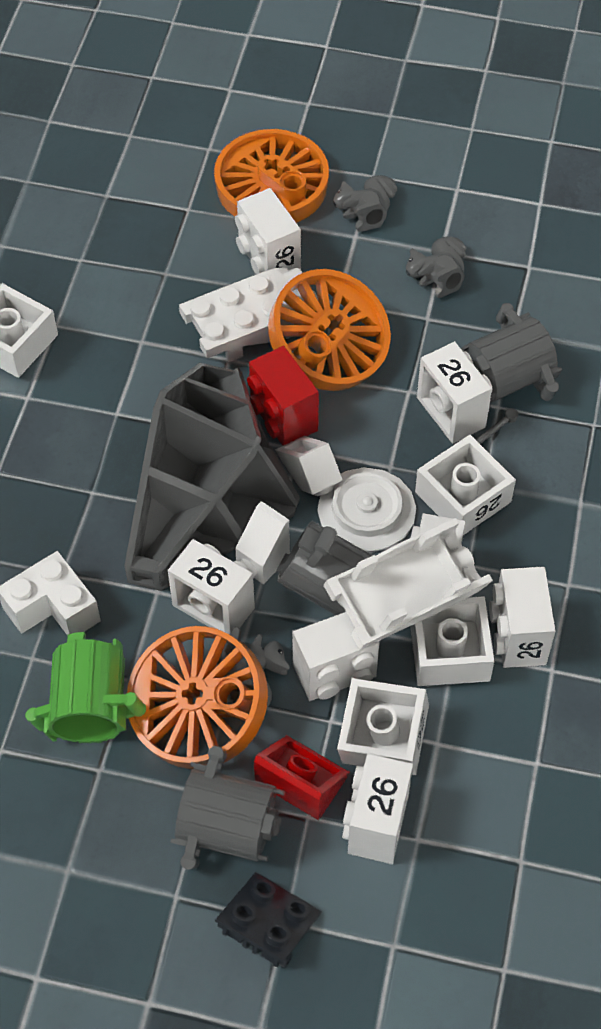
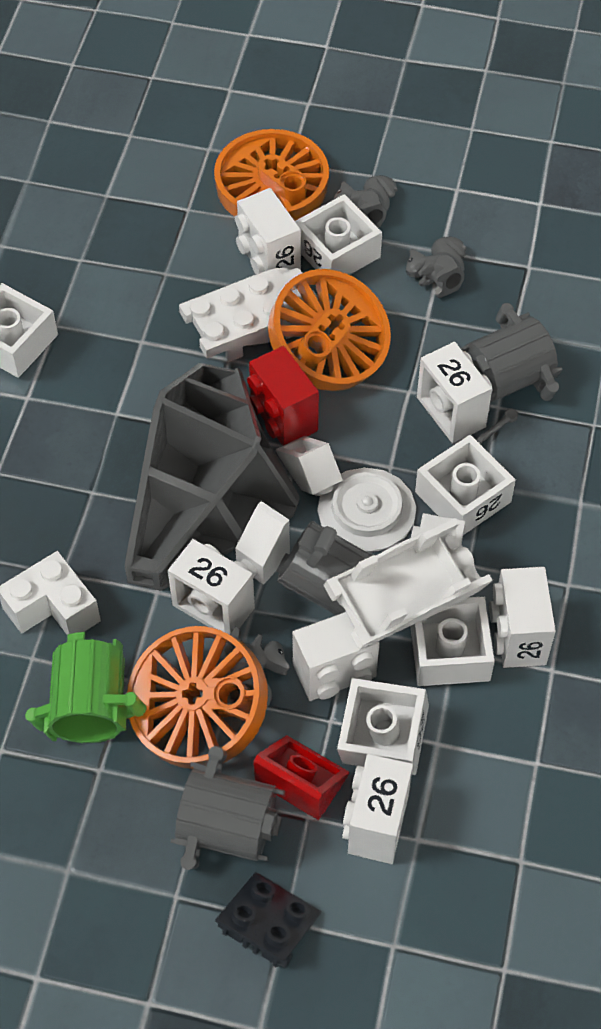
none -> white brick [295,194,382,275]

